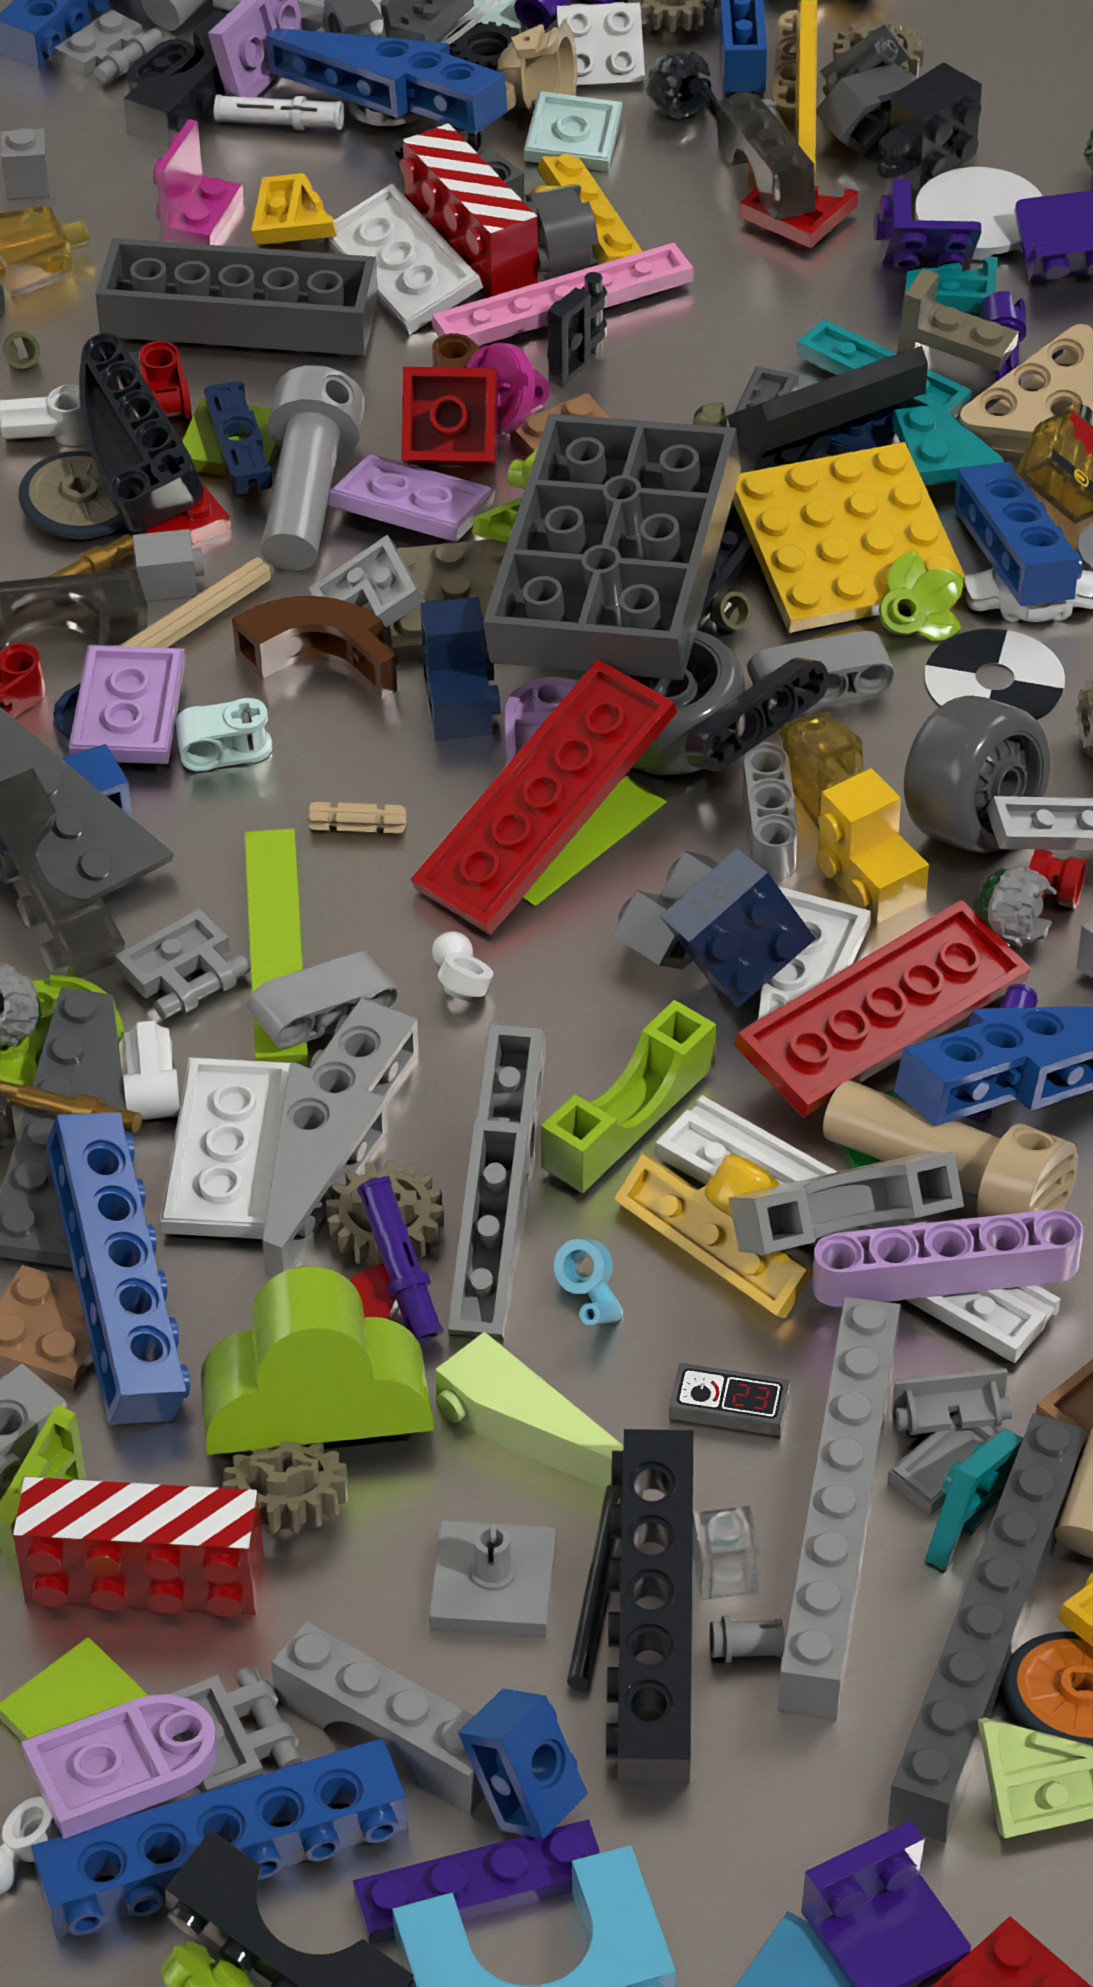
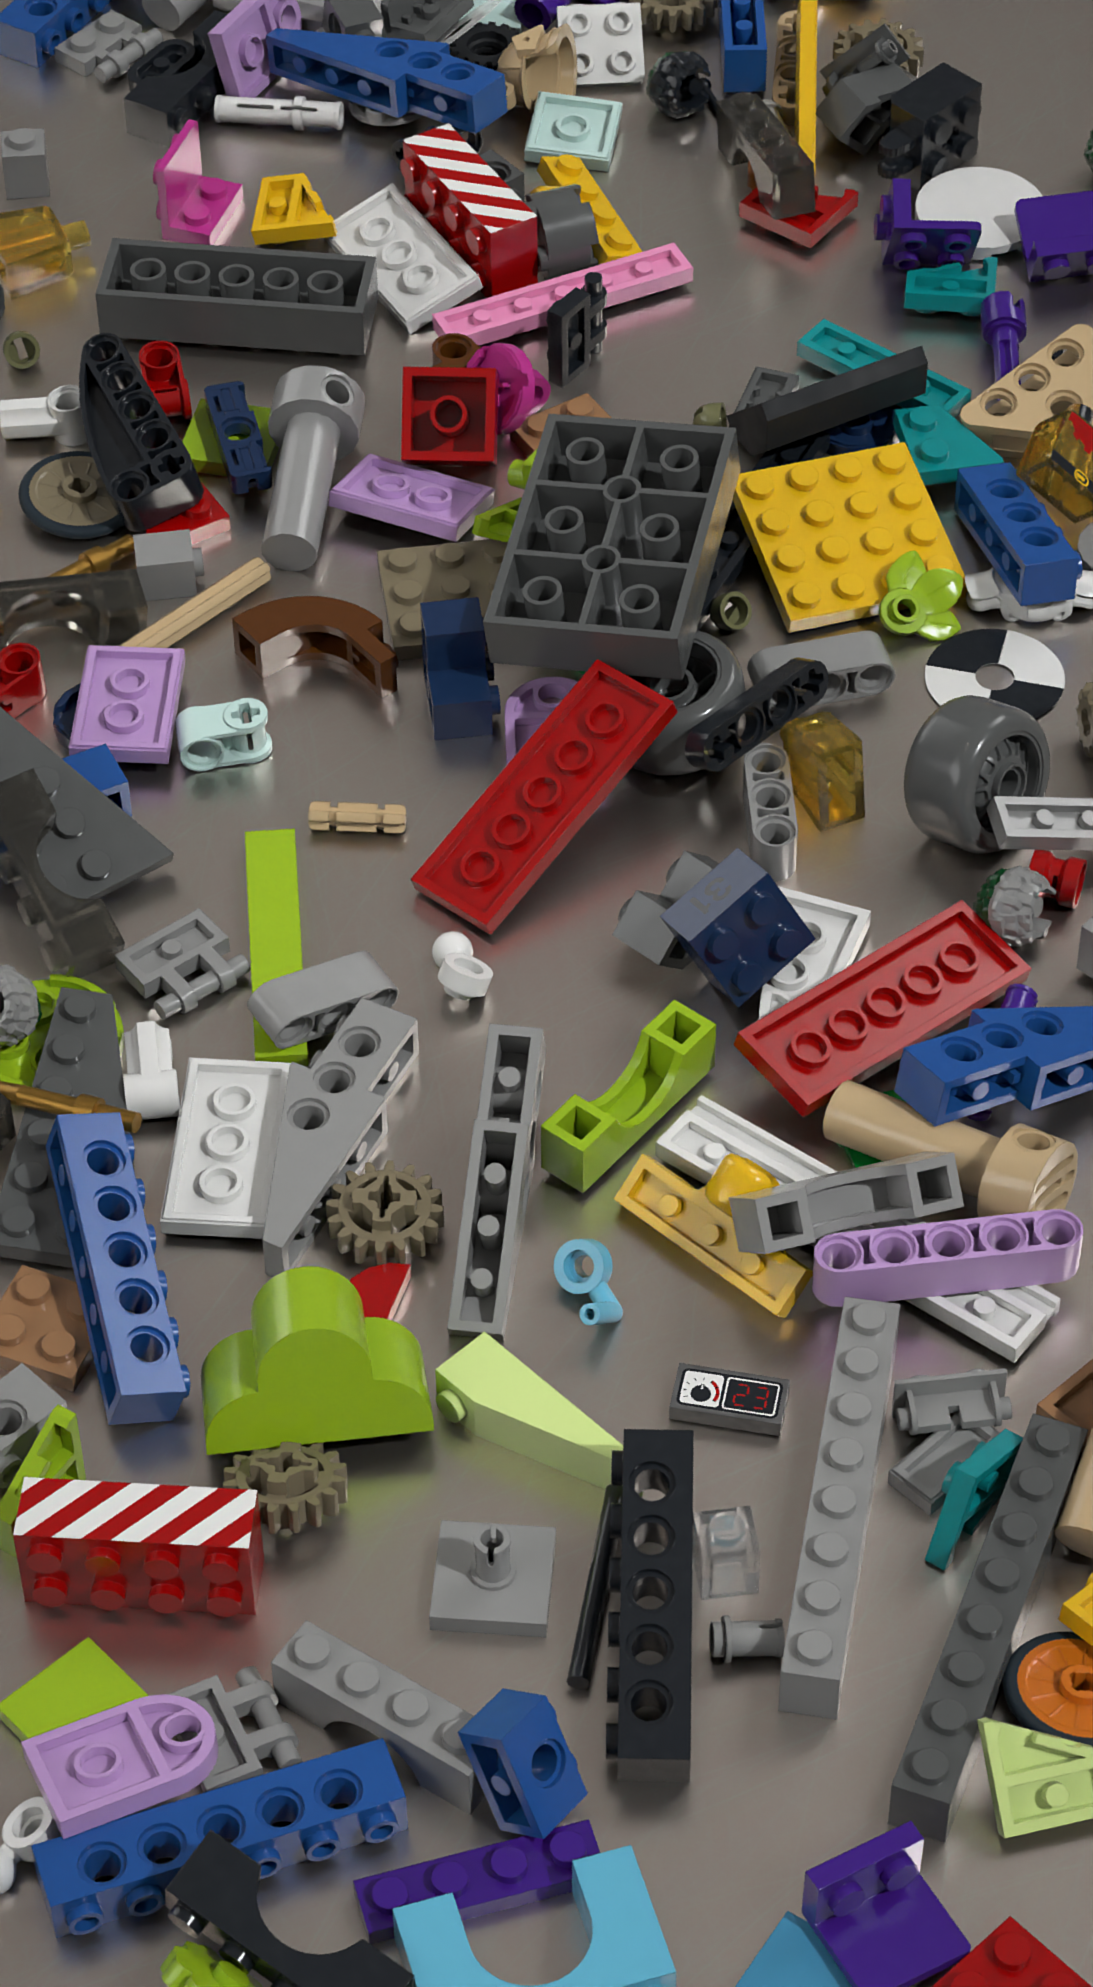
light grey plate [309,535,425,627] -> none
dark purple pin [357,1176,444,1343] -> none
lime sticker [523,776,667,907] -> none
yellow brick [816,768,929,924] -> none
dark tan bracket [897,269,1019,372] -> none

